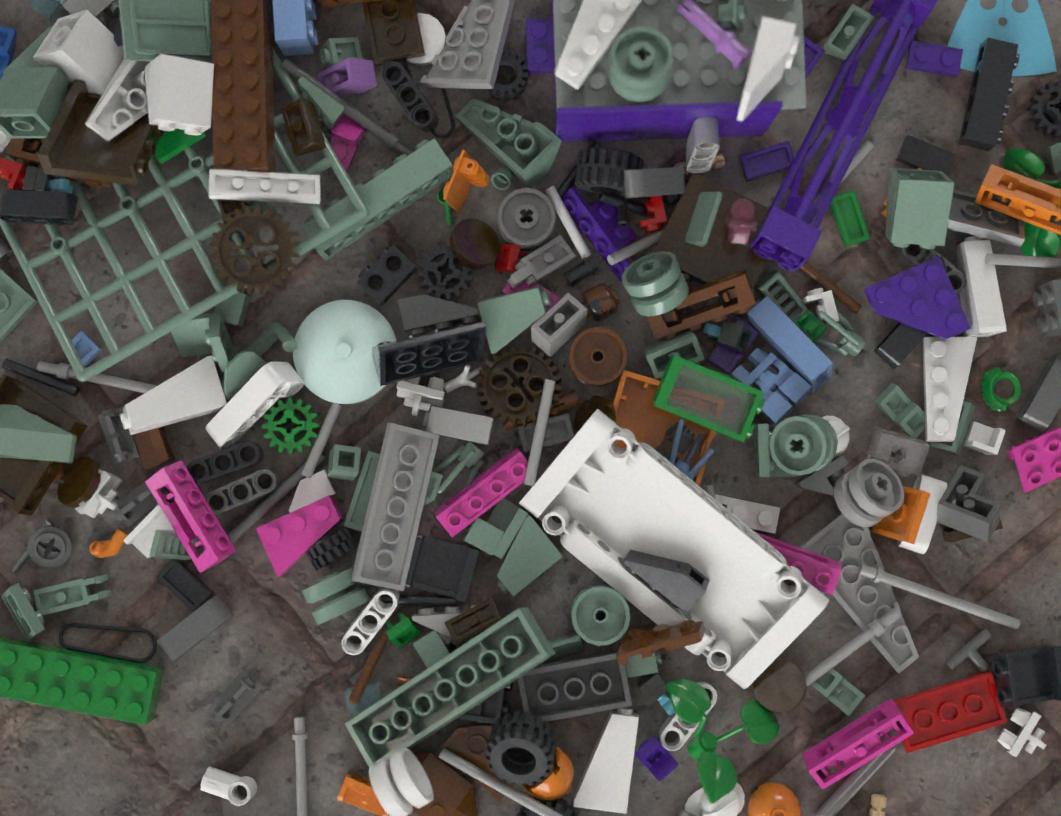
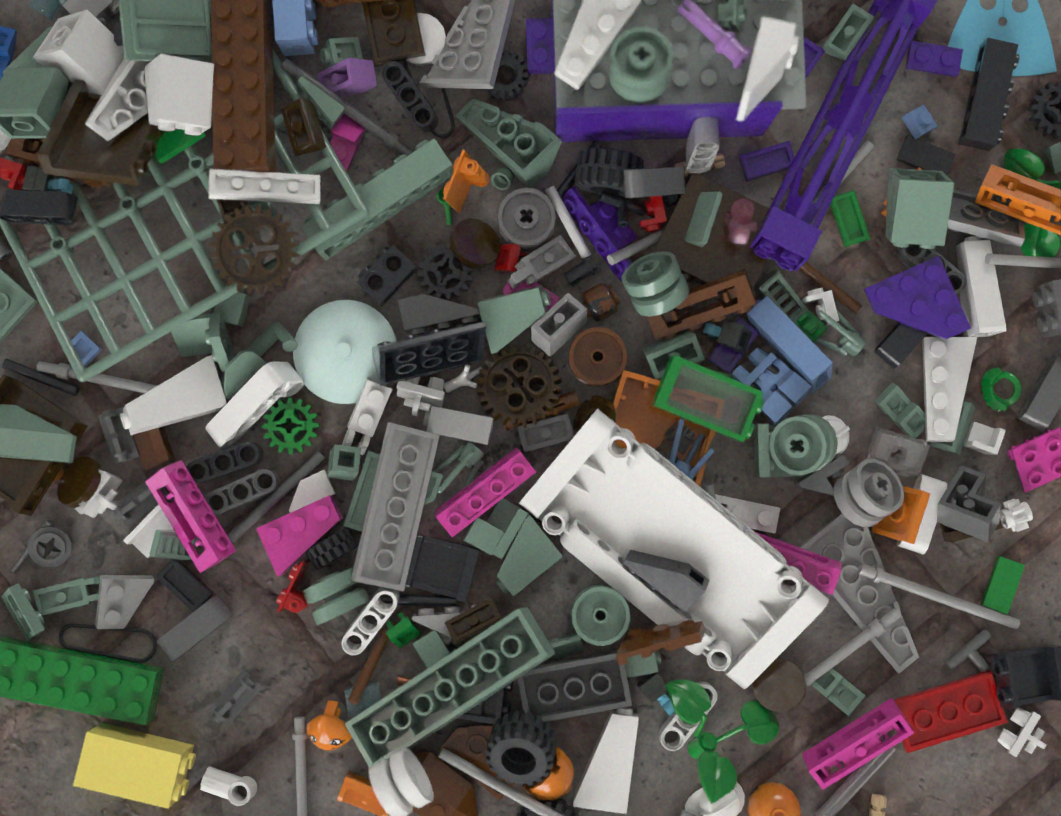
orange arm [89,528,129,558] -> none
light grey bar [301,403,342,478] -> none
light grey bar [524,379,556,486] -> none
dark purple bracket [634,736,678,781] -> none
none -> light yellow brick [73,723,196,808]
none -> light grey wing [95,575,154,629]
none -> red hinge [276,559,311,613]
none -> orange piece [306,700,352,751]
none -> white hinge [342,379,392,455]
none -> medium blue plate [902,105,937,140]
none -> green tile [980,556,1025,615]
none -> white gear [1000,499,1033,532]

